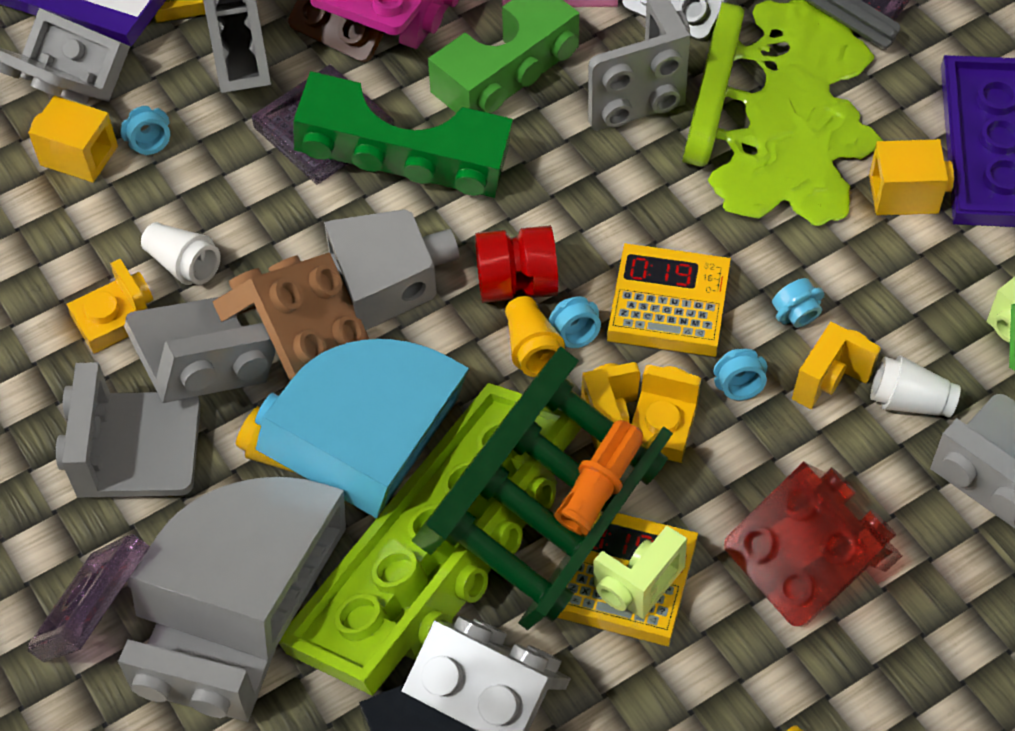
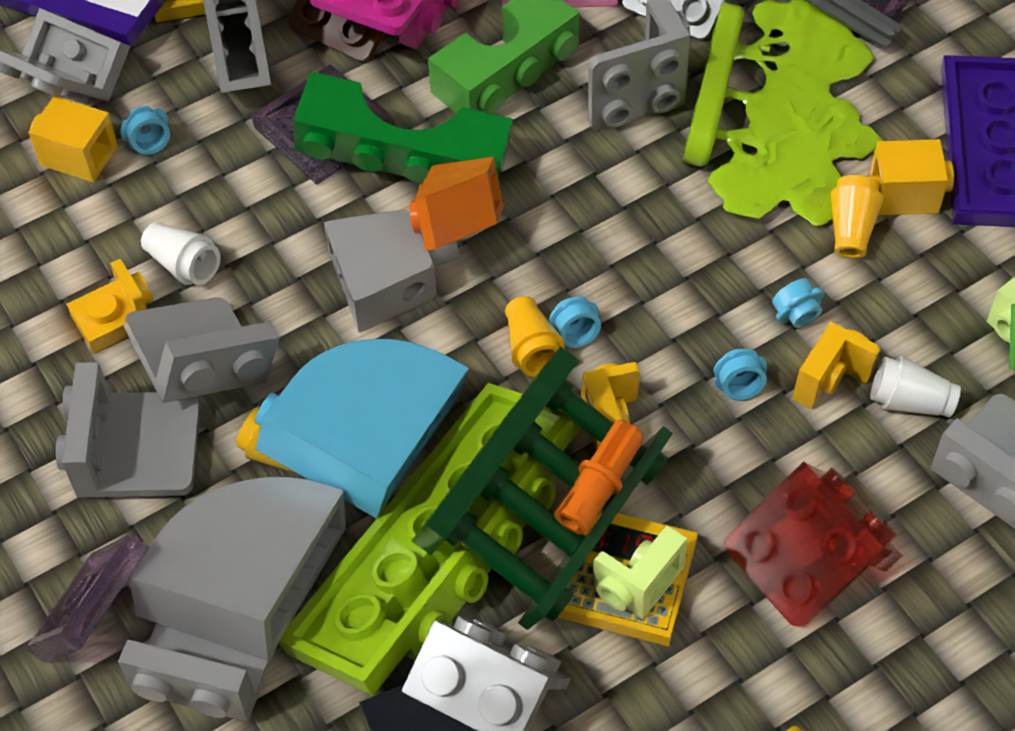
medium nougat bracket [213,252,369,380] -> none
red wheel [475,225,559,303] -> none
yellow tile [607,243,731,357] -> none
yellow bracket [631,365,701,463] -> none
none -> orange slope [409,157,504,251]
none -> yellow cone [830,175,884,259]

